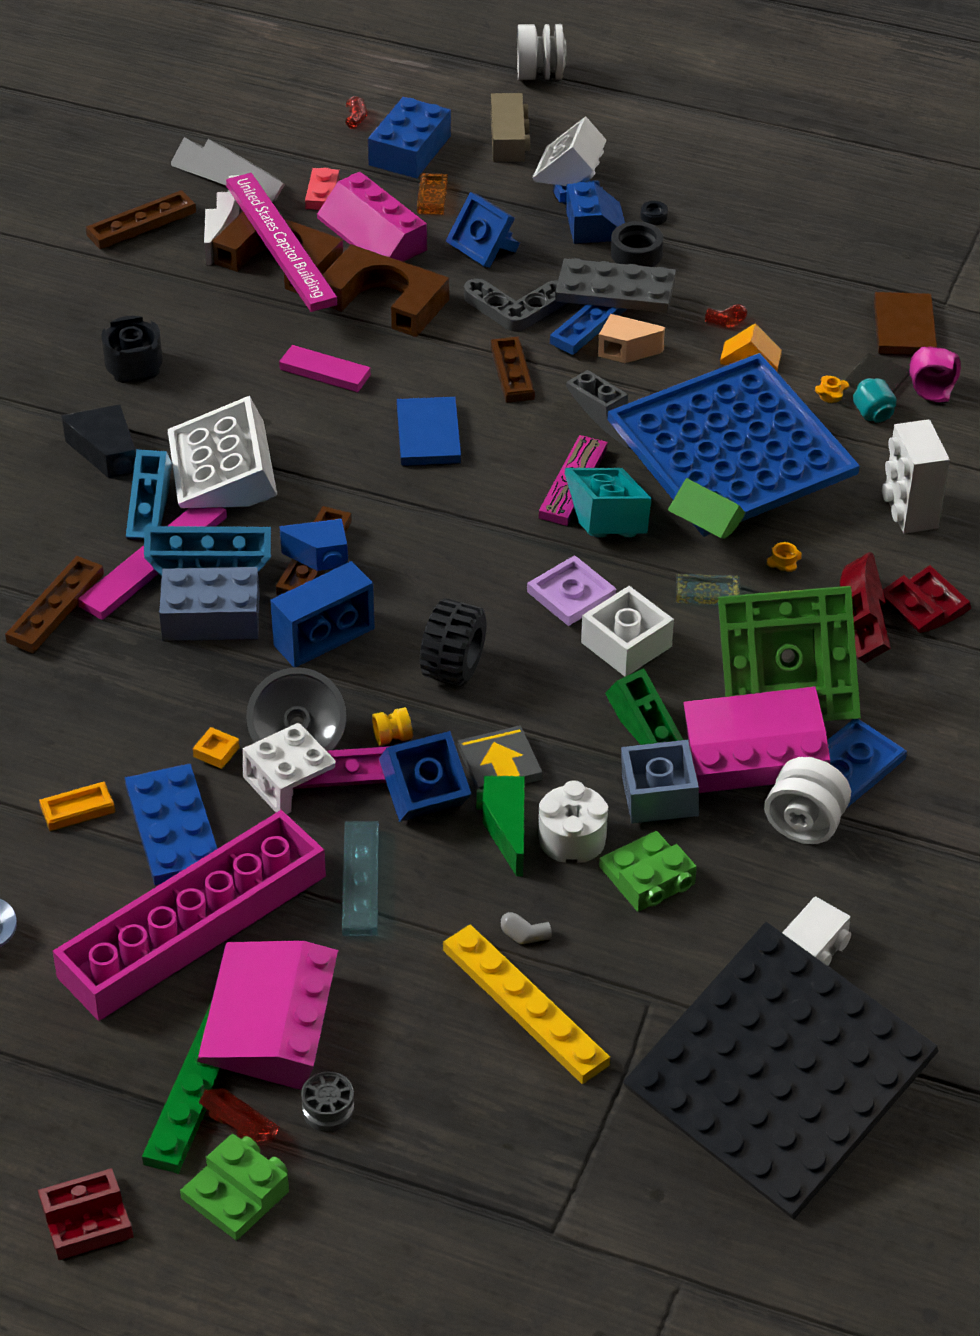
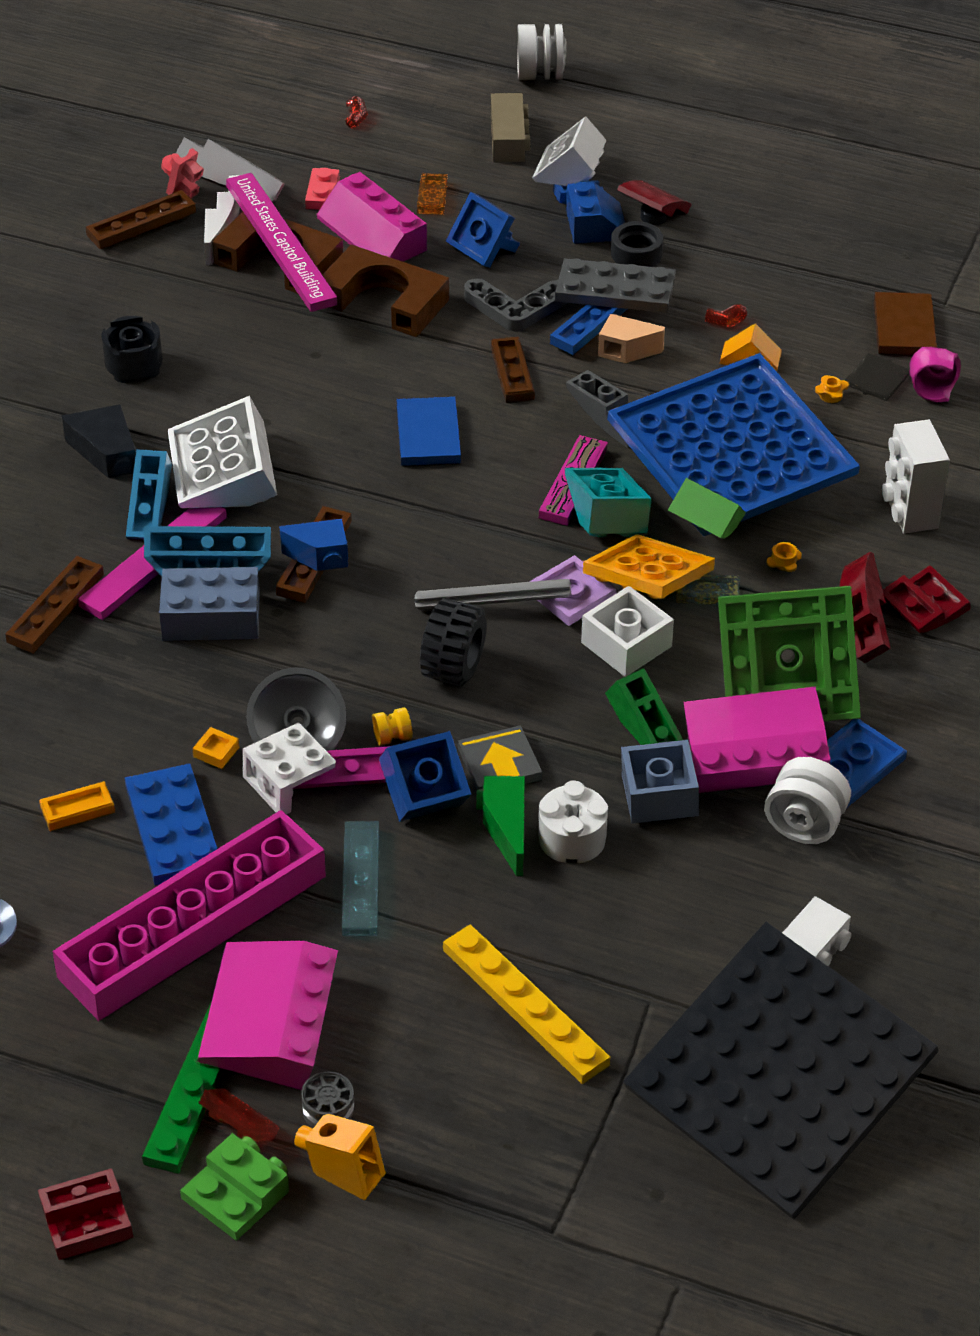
blue brick [270,561,375,667] -> none
dark pink tile [279,345,371,392] -> none
blue brick [368,97,451,179] -> none
light grey arm [500,912,552,944] -> none
bright green plate [599,831,697,912] -> none
teal head [853,378,897,423] -> none
none -> coral hips [161,148,204,199]
none -> light orange torso [294,1114,386,1200]
none -> light grey axle [415,579,571,610]
none -> light orange plate [583,534,715,599]
none -> dark red slope [617,180,692,217]

